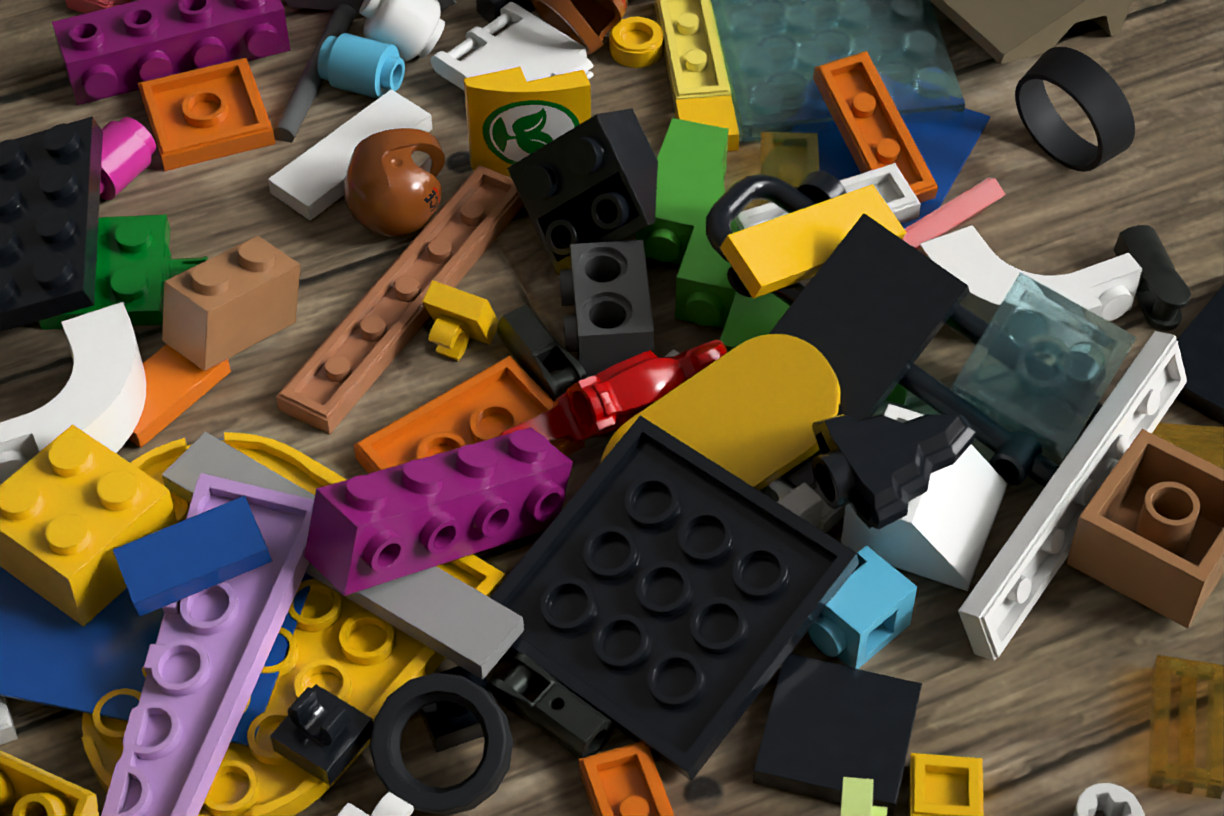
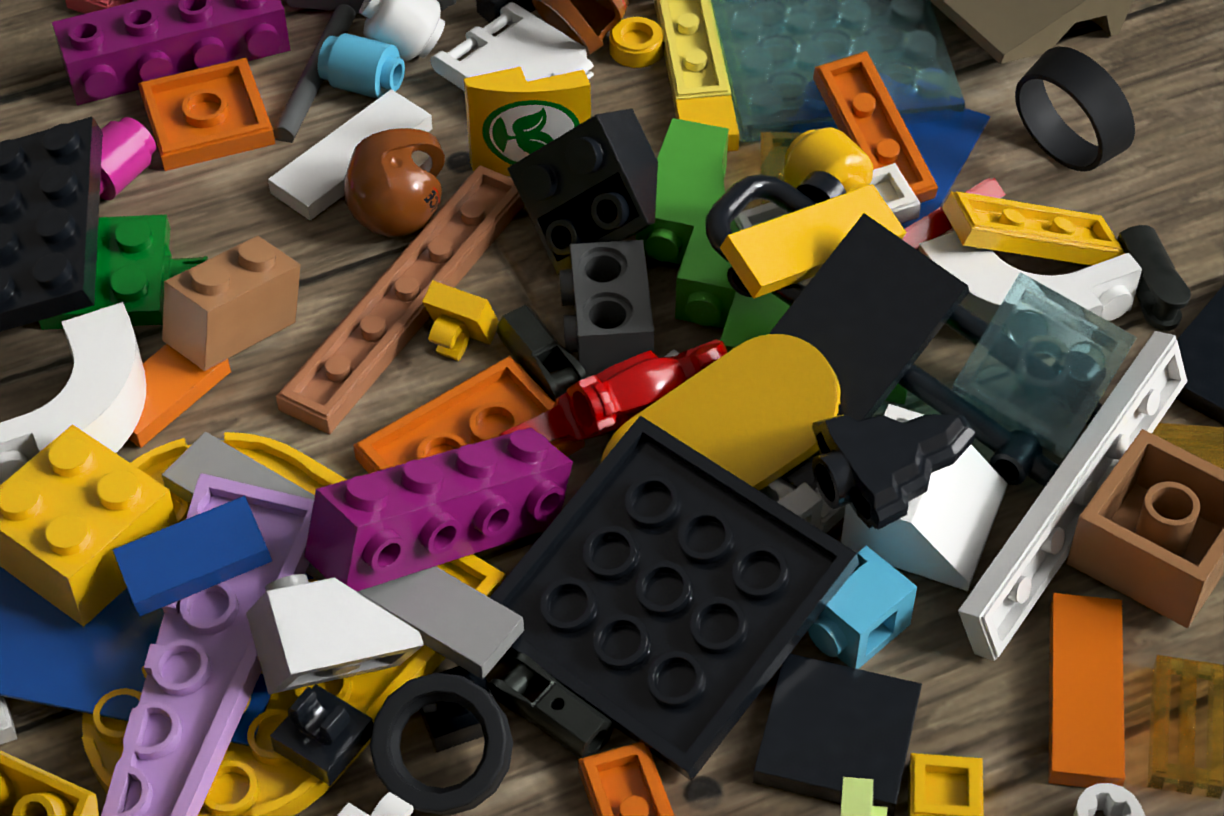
none -> slope [246,574,424,694]
none -> yellow head [784,127,873,193]
none -> yellow tile [942,191,1125,266]
none -> orange tile [1048,593,1125,788]

